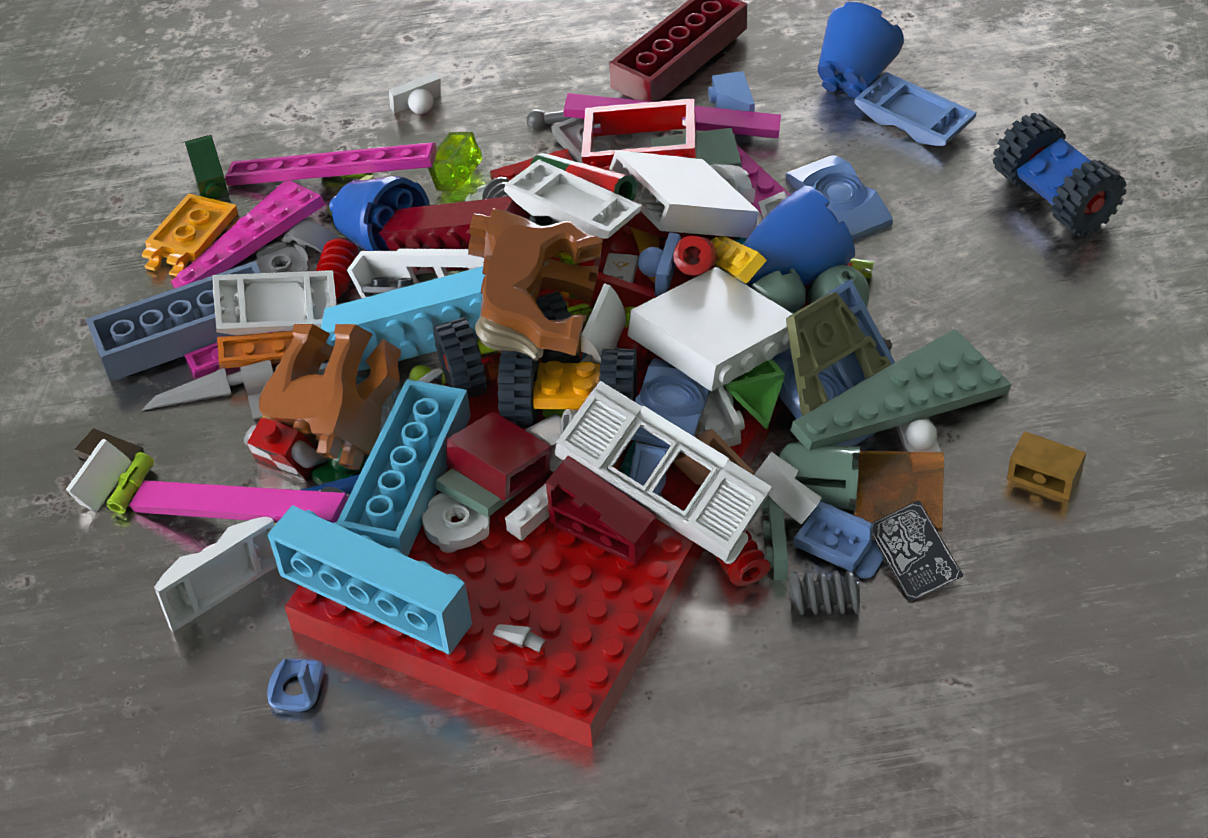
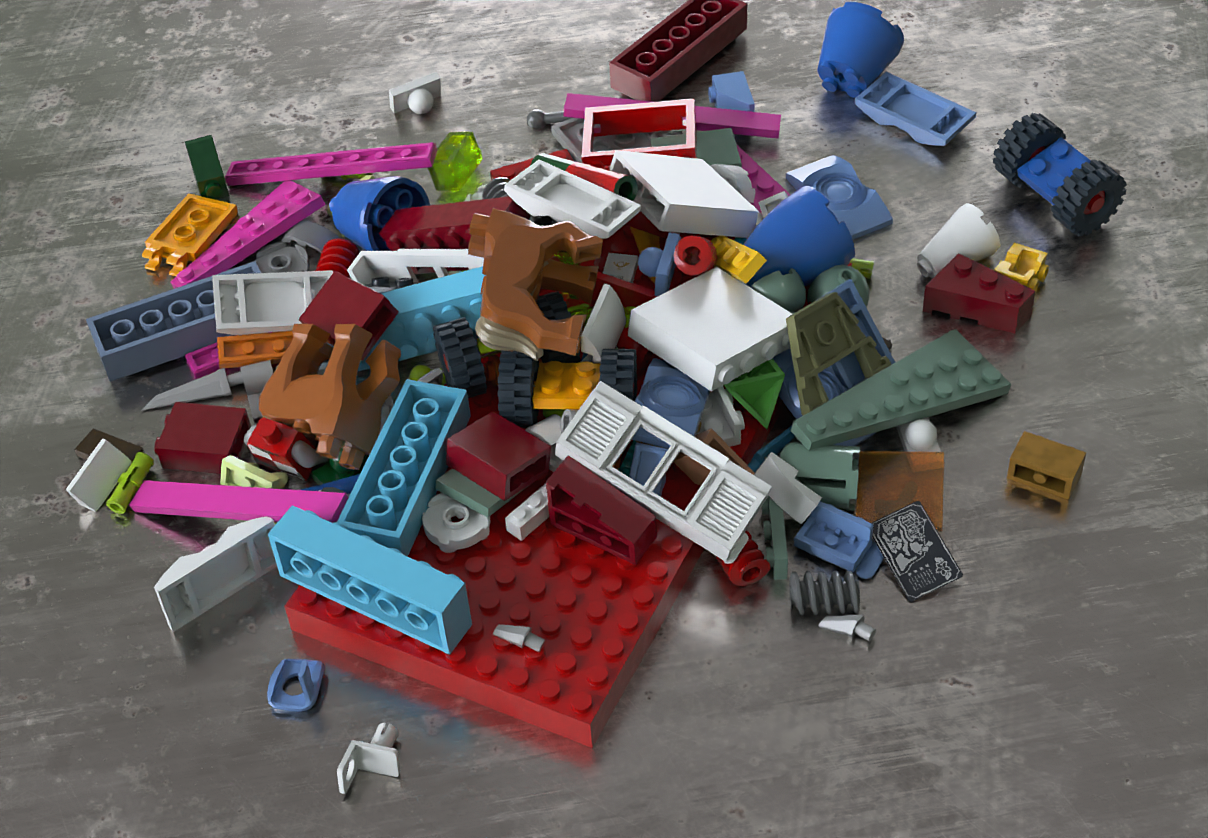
none -> dark red brick [154,402,251,474]
none -> yellowish green tile [220,455,288,489]
none -> dark red brick [298,271,399,361]
none -> white bracket [337,723,400,794]
none -> dark azure bar [748,426,795,473]
none -> light grey bar [819,614,876,641]
none -> white cone [917,203,1001,278]
none -> dark red wedge [922,253,1035,333]
none -> yellow cylinder [994,242,1049,294]

